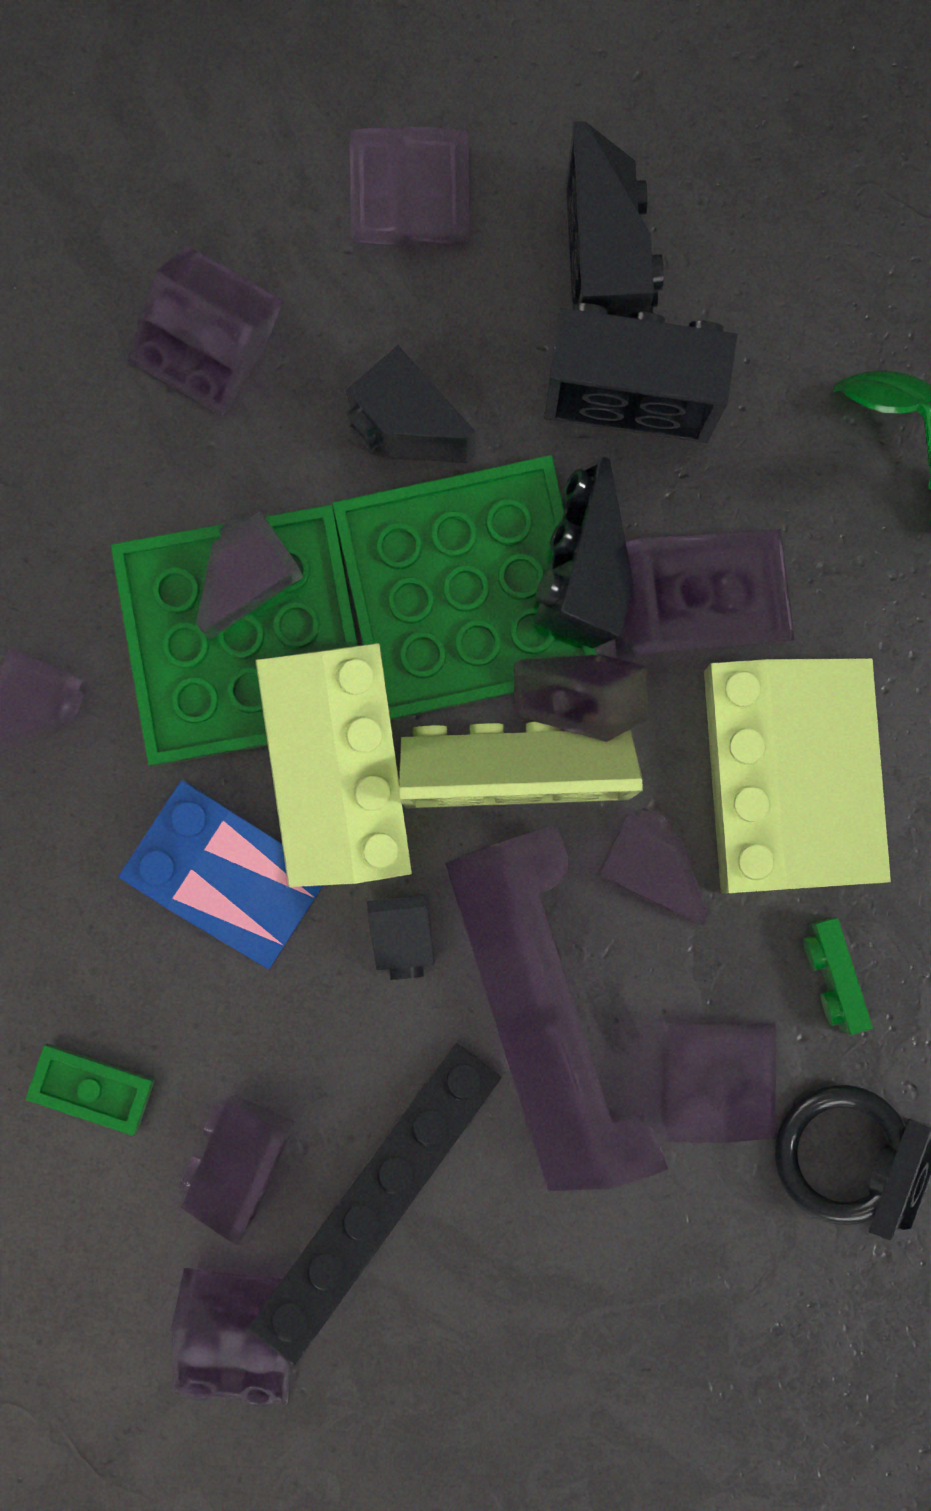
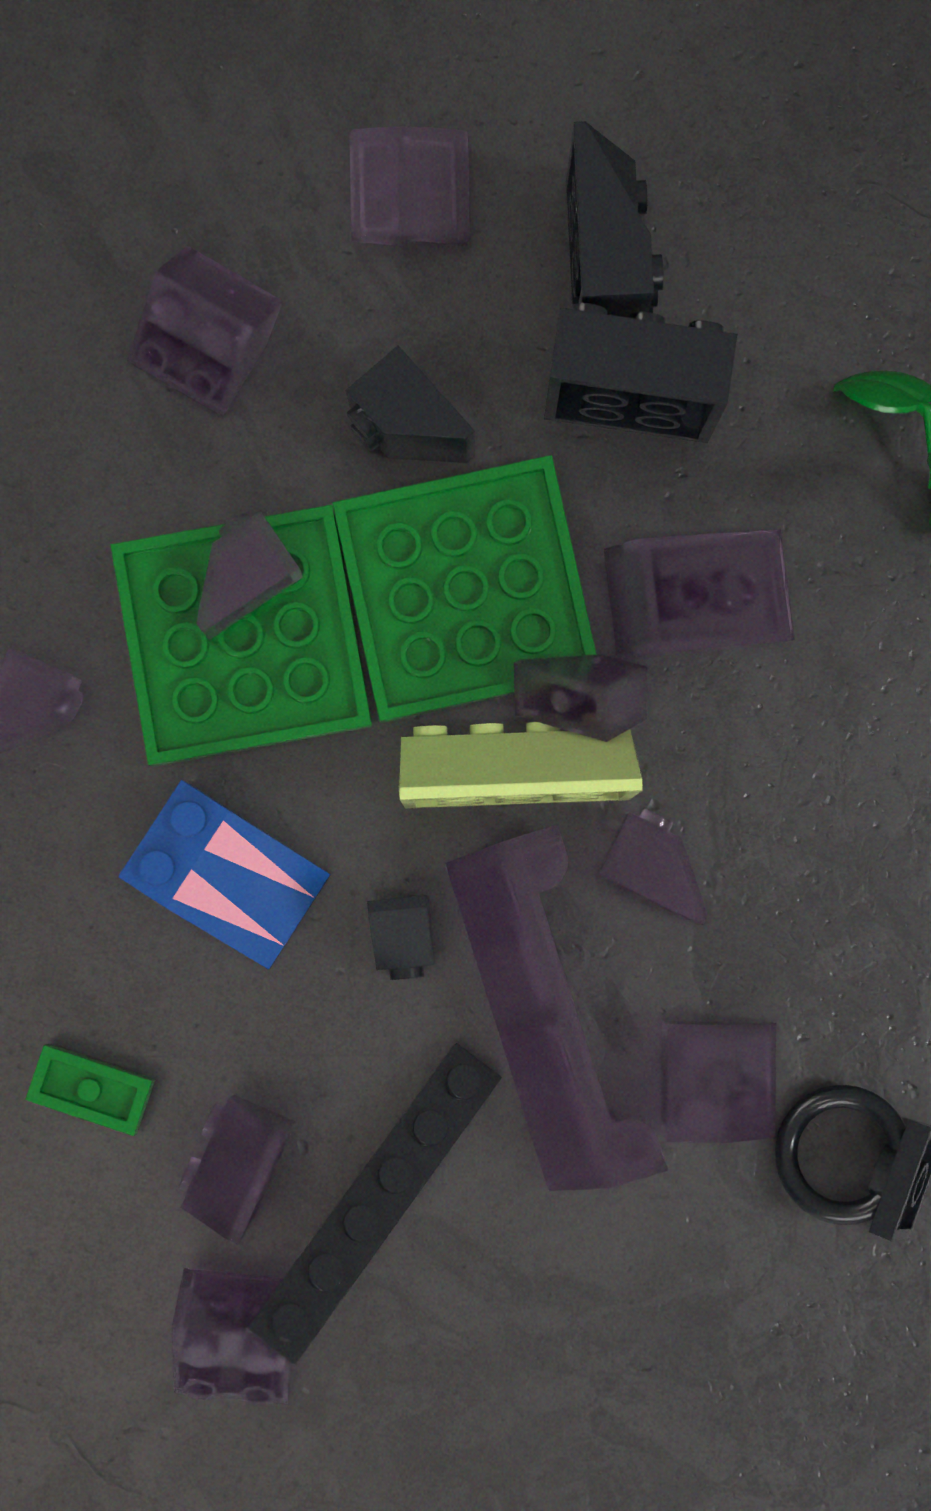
yellowish green slope [255,644,412,887] -> none
black slope [535,456,634,649] -> none
yellowish green slope [704,658,891,894] -> none
green plate [803,917,873,1035] -> none

